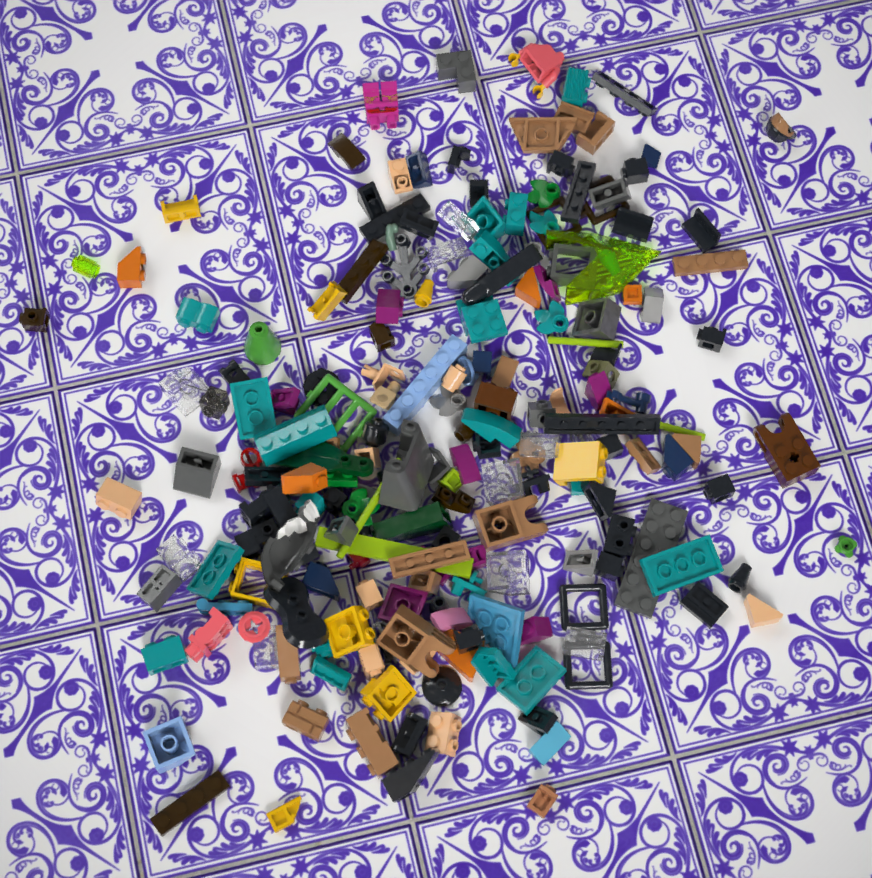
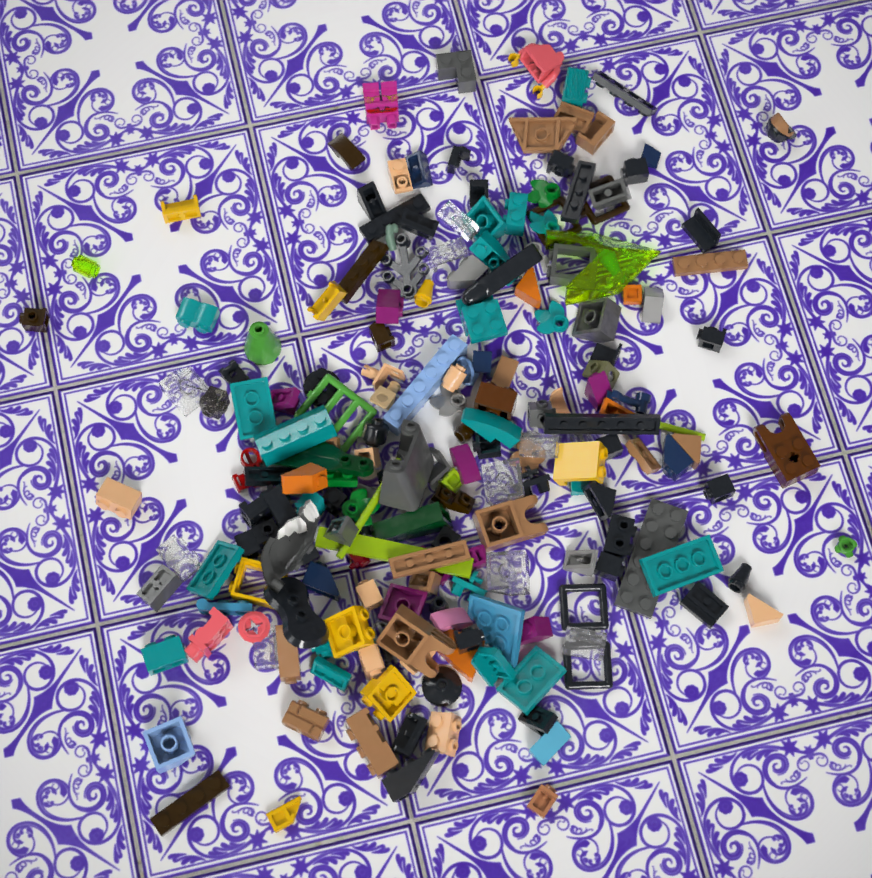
orange slope [117,246,146,288] -> none
dark grey slope [173,447,222,499] -> none
magenta slope [533,265,562,302] -> none
lime bar [548,336,624,349] -> none
black panel [612,207,654,243] -> none

